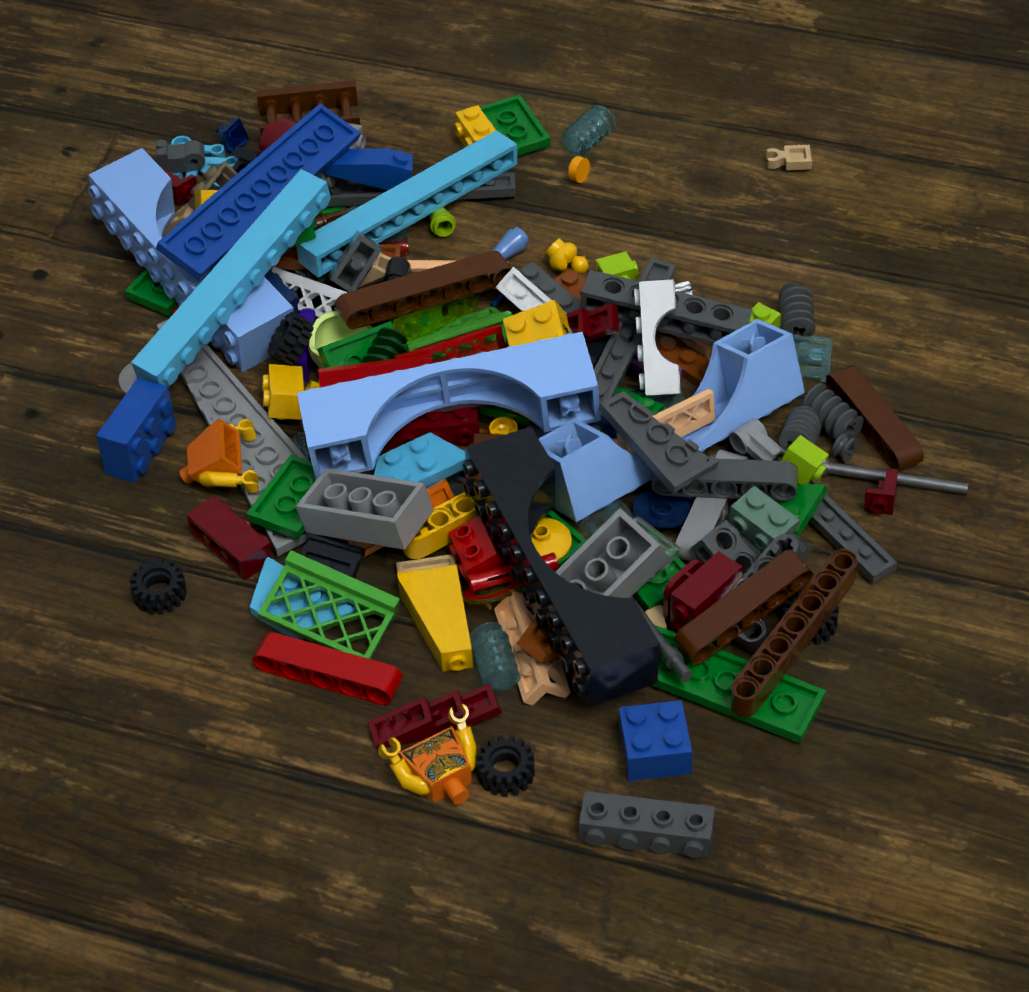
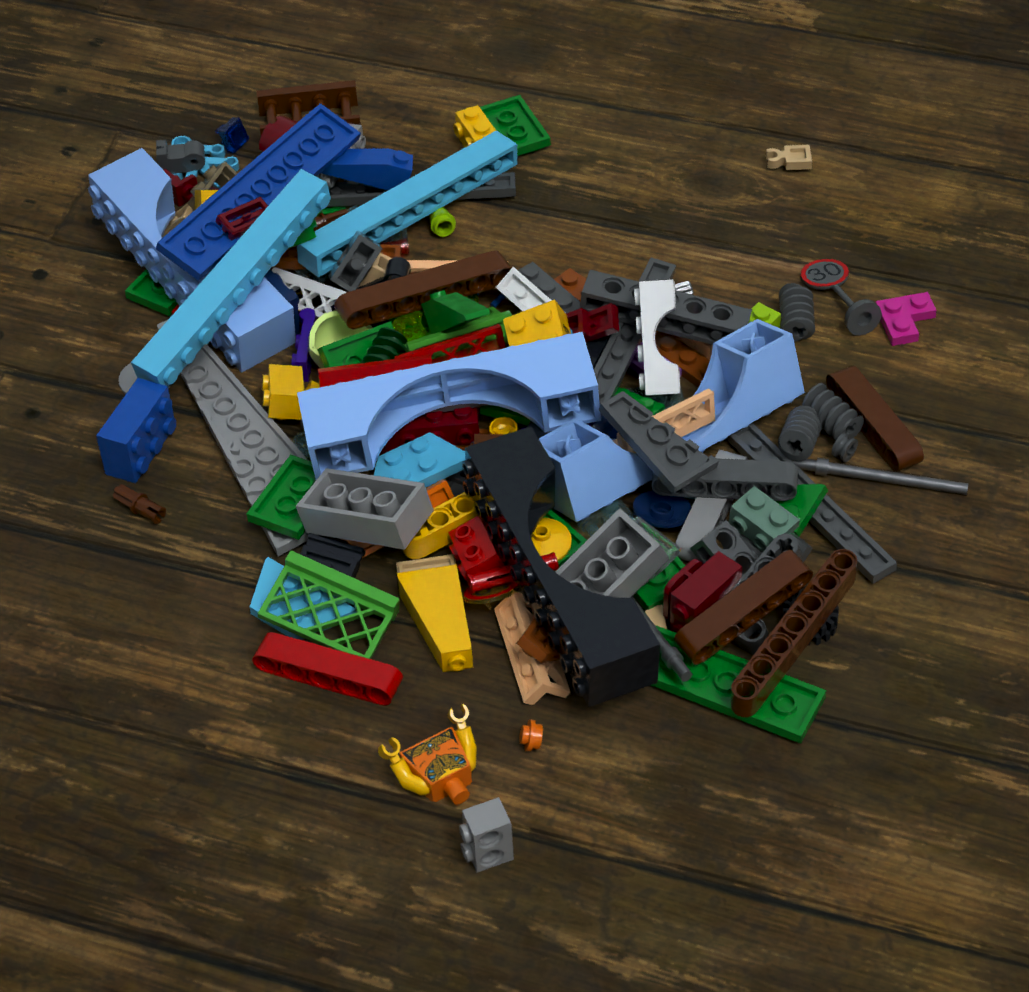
black tyre [130,558,187,615] -> none
orange torso [179,418,260,493] -> none
dark red brick [186,496,272,581] -> none
black tile [232,145,259,173] -> none
black tyre [268,311,314,365] -> none
dark red slope [368,683,502,749] -> none
clear light blue piece [470,622,521,691] -> none
black tyre [476,735,535,797] -> none
medium blue cone [492,227,529,260] -> none
yellow animal [545,238,589,274] -> none
clear light blue piece [562,105,616,157] -> none
light orange tile [568,156,590,183] -> none
dark grey brick [579,791,715,858] -> none
lime brick [596,251,639,281] -> none
blue brick [619,700,692,782] -> none
light grey piece [729,418,786,461] -> none
lime brick [781,435,829,484] -> none
clear light blue plate [793,335,833,382] -> none
dark red bracket [864,468,898,515] -> none
none -> reddish brown axle [113,484,166,524]
none -> dark red tile [215,196,268,241]
none -> green slope [421,290,490,334]
none -> light grey brick [459,797,514,873]
none -> orange plate [519,719,543,752]
none -> dark grey piece [801,259,882,336]
none -> dark pink plate [875,292,937,346]

